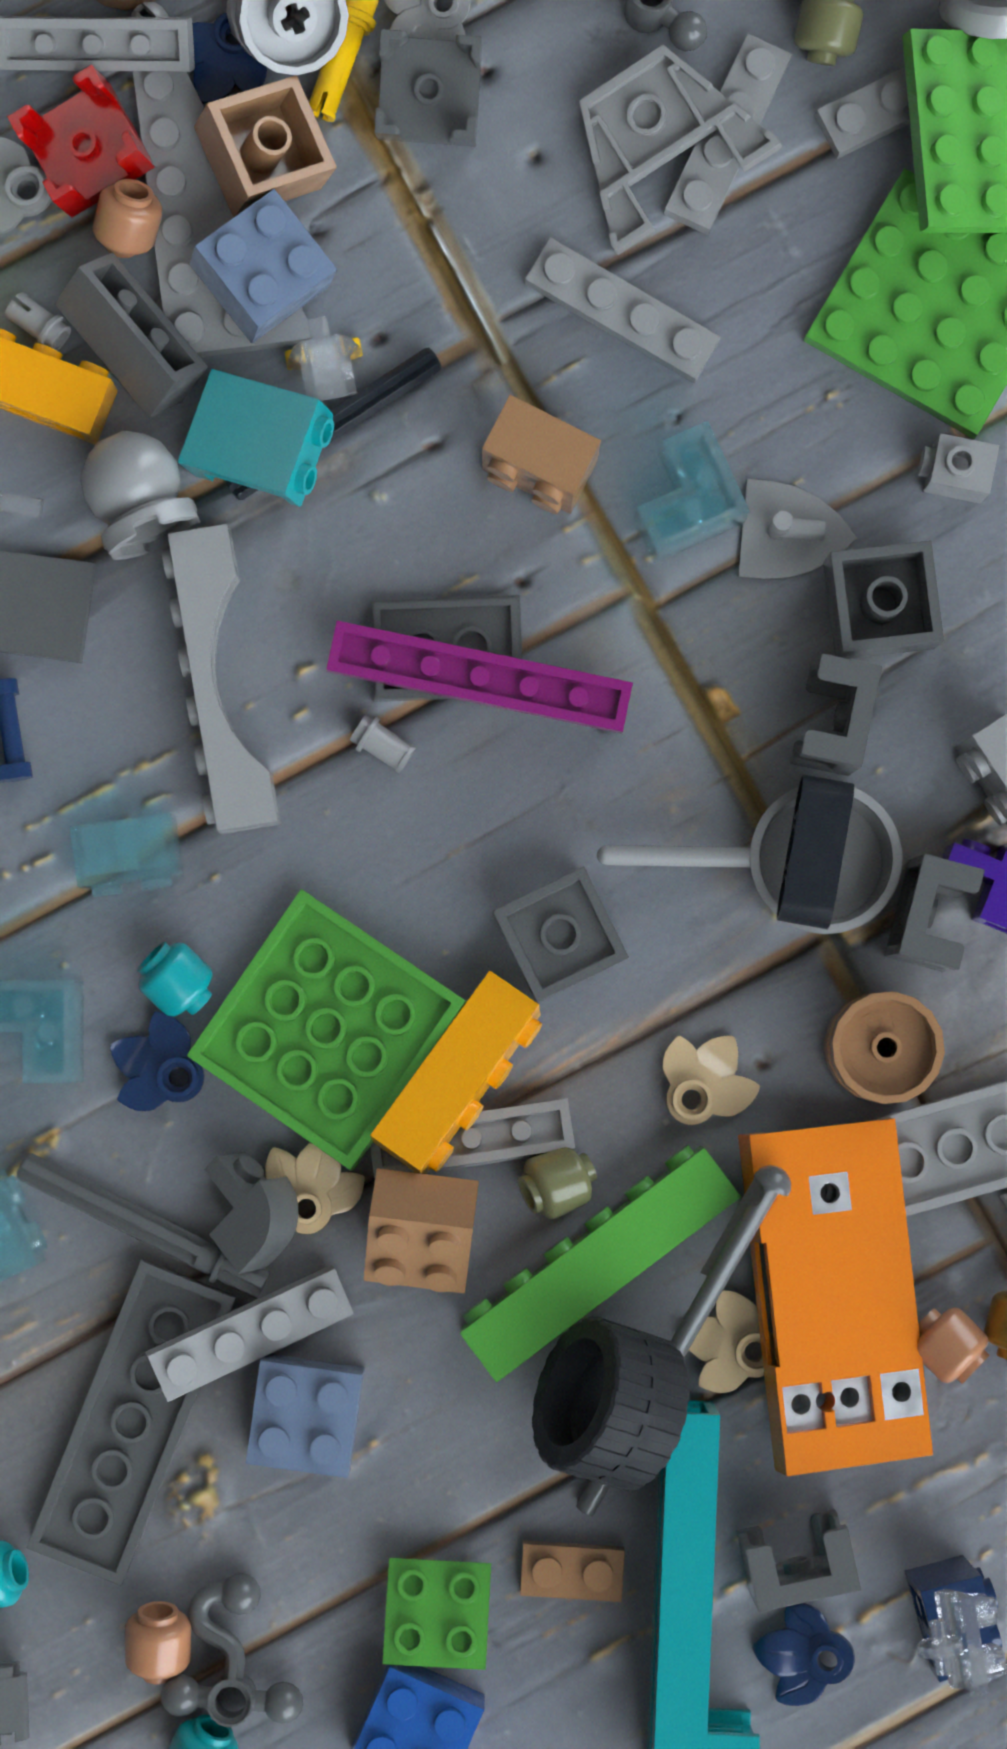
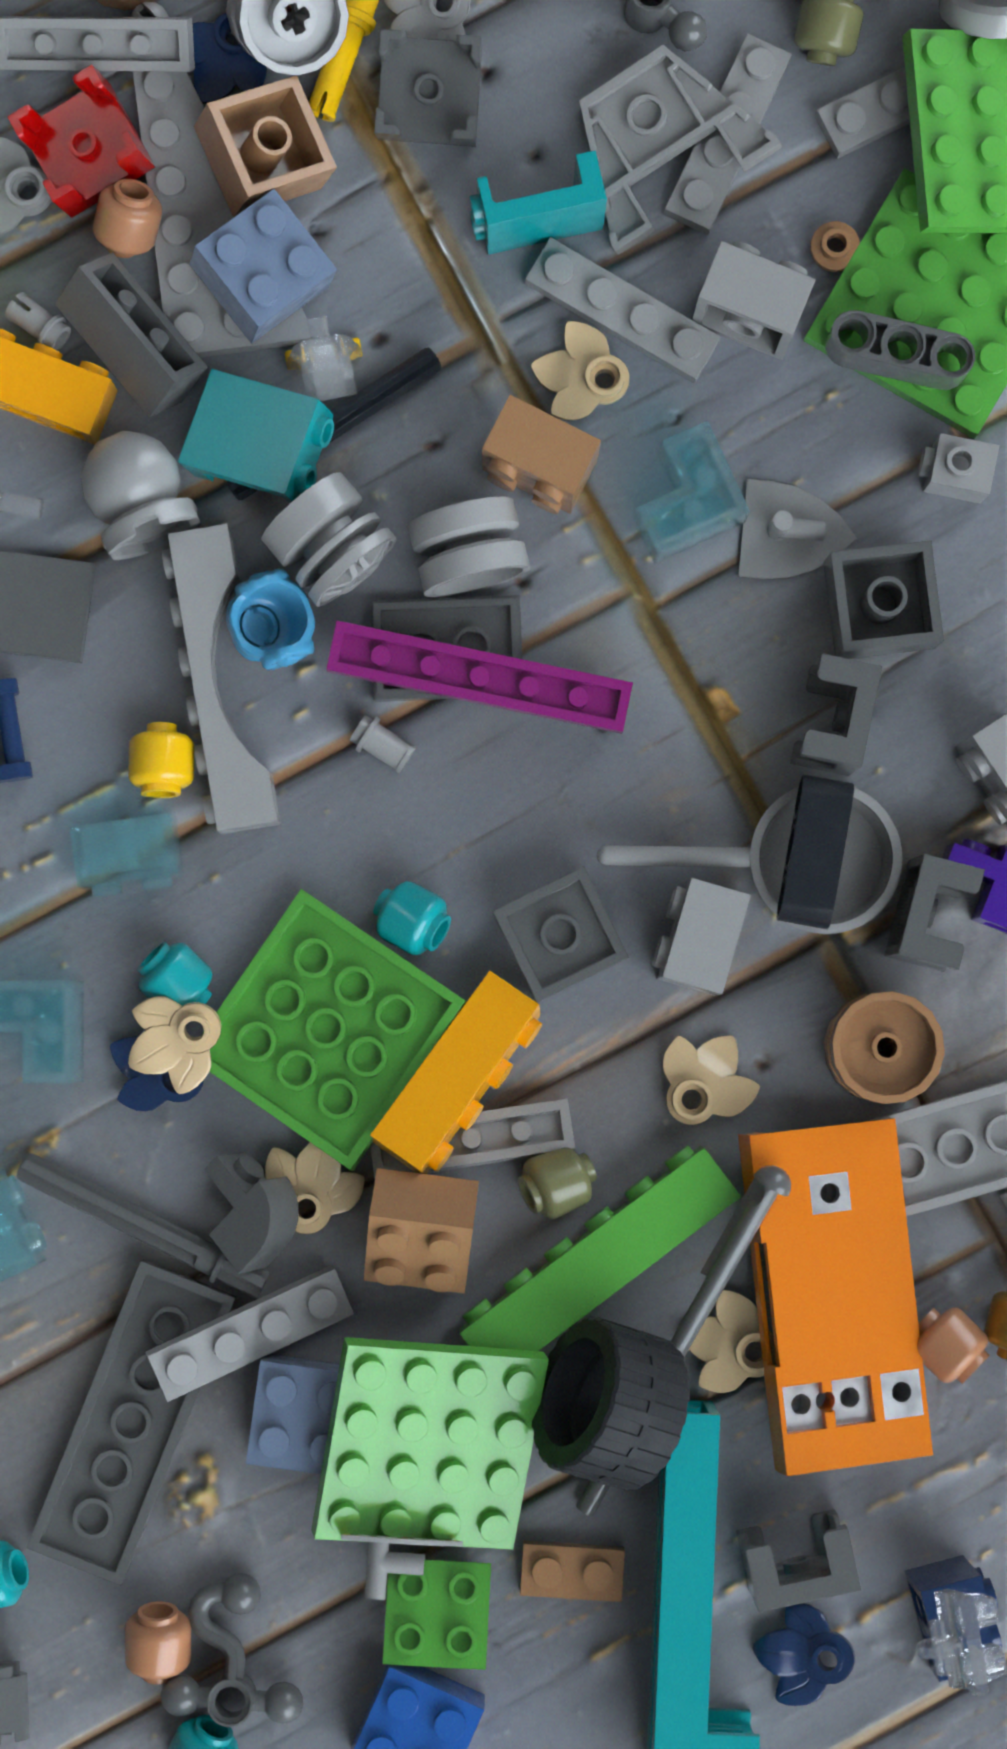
none -> yellow head [128,722,194,798]
none -> tan plate [128,996,221,1094]
none -> dark azure hair [226,568,316,670]
none -> light grey wheel [261,472,397,607]
none -> plate [311,1337,549,1549]
none -> light grey shield [341,1534,463,1600]
none -> teal head [373,881,451,955]
none -> light grey wheel [407,496,530,597]
none -> teal panel [469,150,607,255]
none -> tan plate [531,321,630,421]
none -> light grey brick [651,878,751,996]
none -> light grey brick [692,241,816,360]
none -> medium nougat plate [810,221,860,272]
none -> dark grey beam [825,310,975,390]

